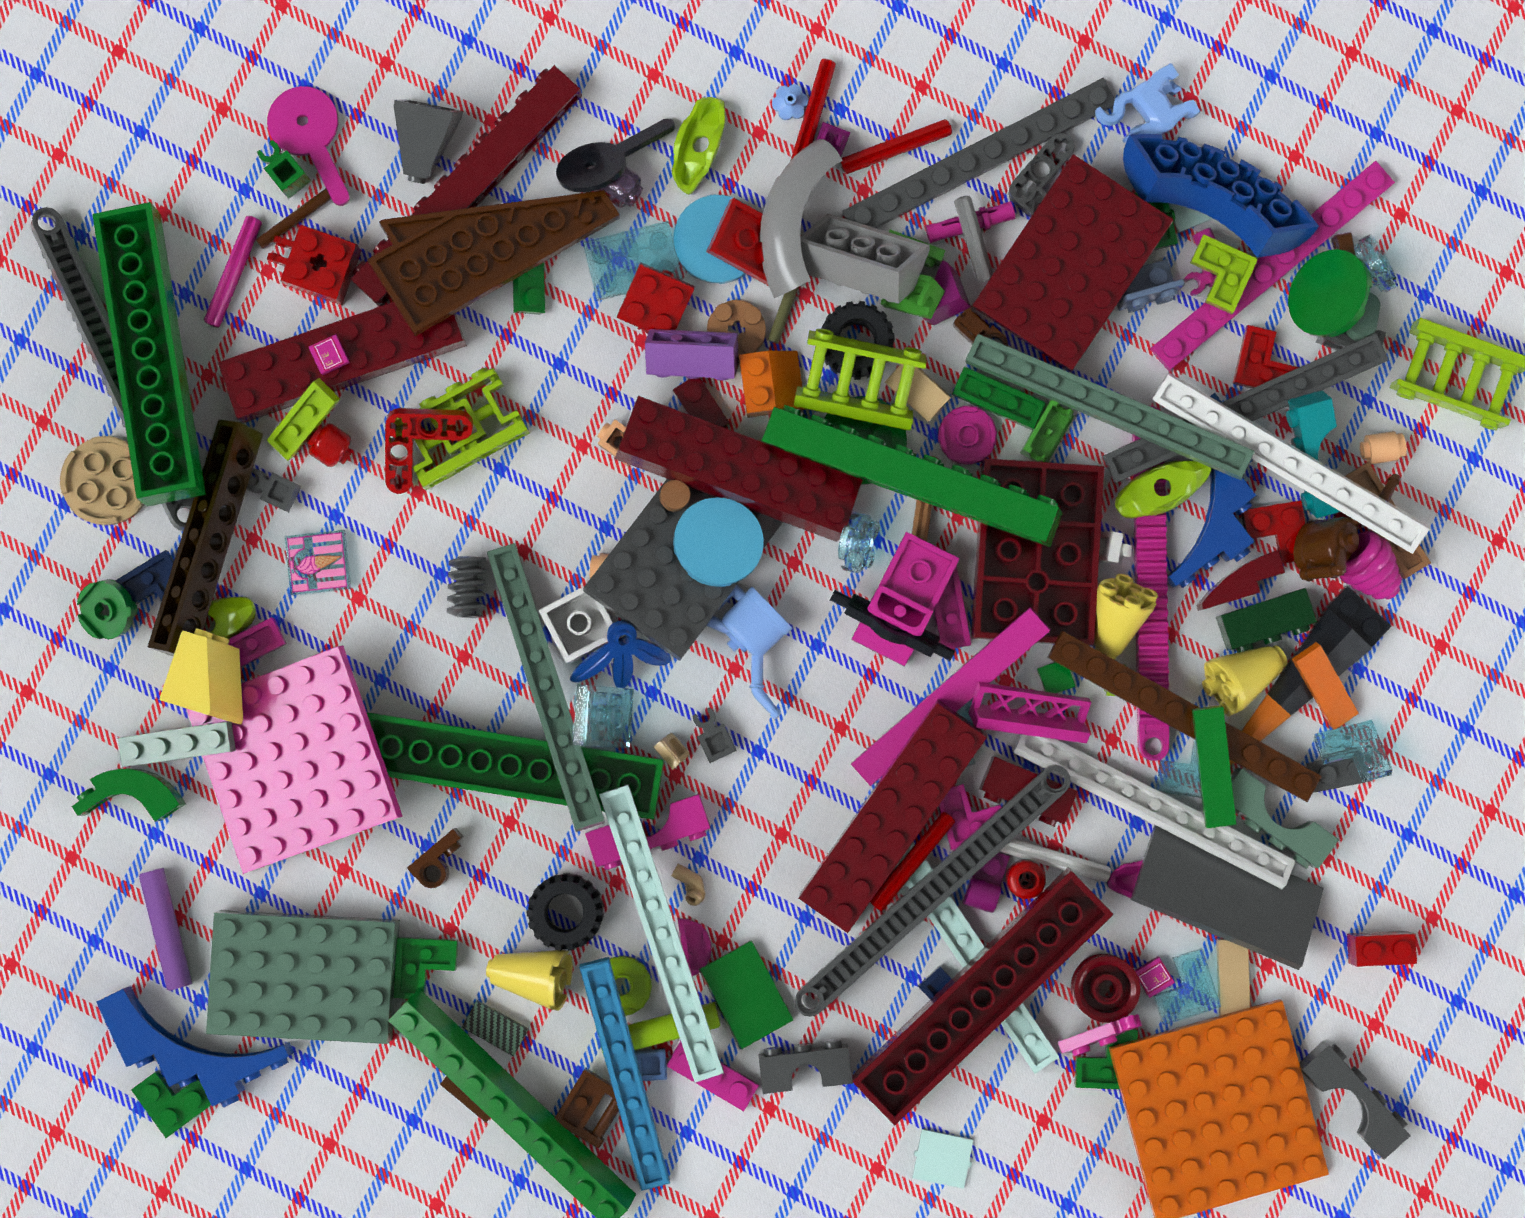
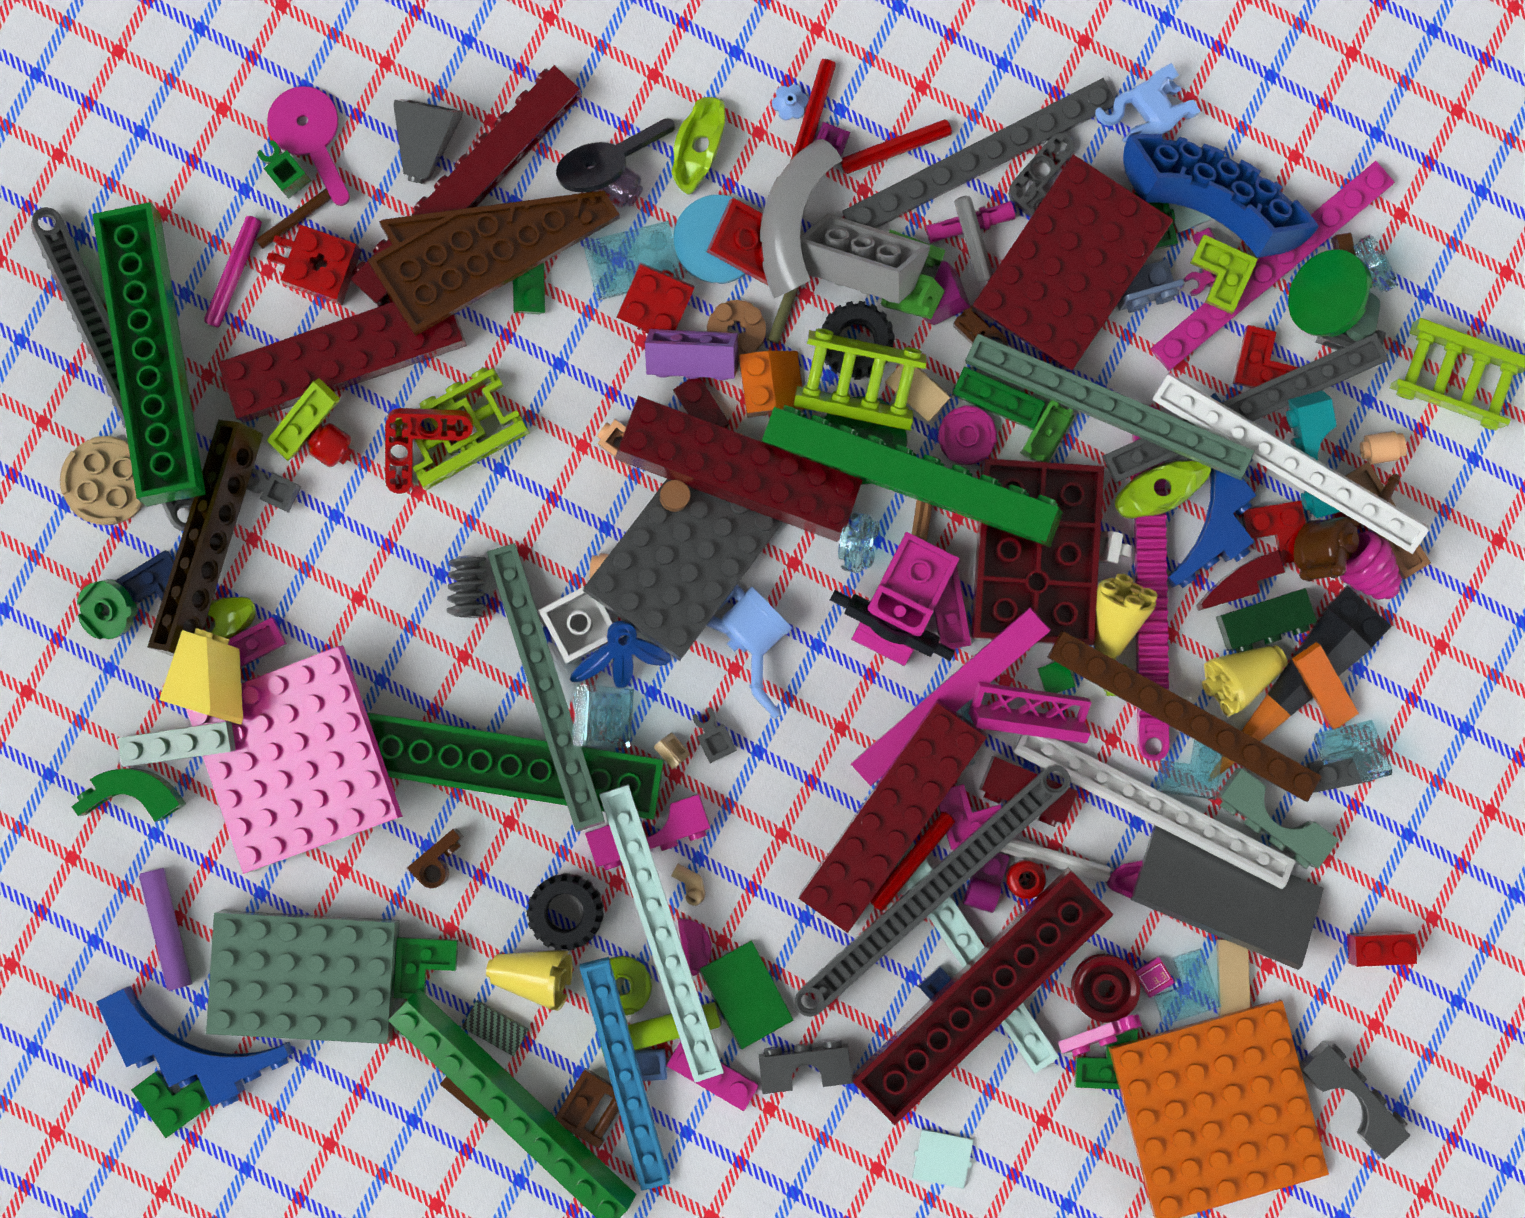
tile [285,530,351,596] -> none
dark pink tile [309,334,350,375] -> none
medium azure tile [673,497,764,587] -> none
green tile [1192,705,1237,828] -> none

